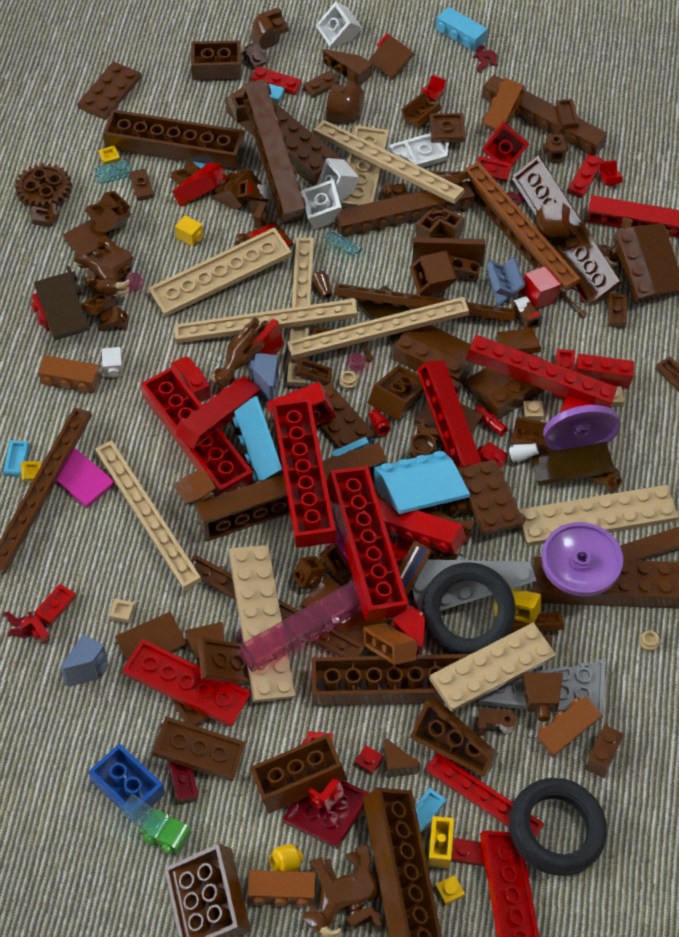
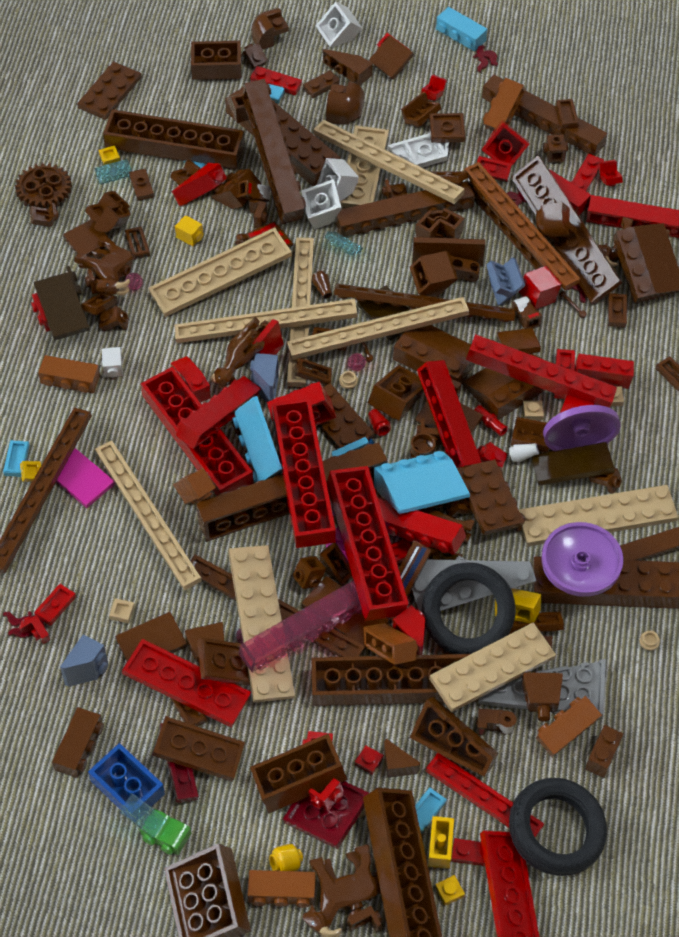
none -> reddish brown brick [52,707,104,778]
none -> reddish brown tile [125,226,150,260]
none -> red slope [549,169,591,216]

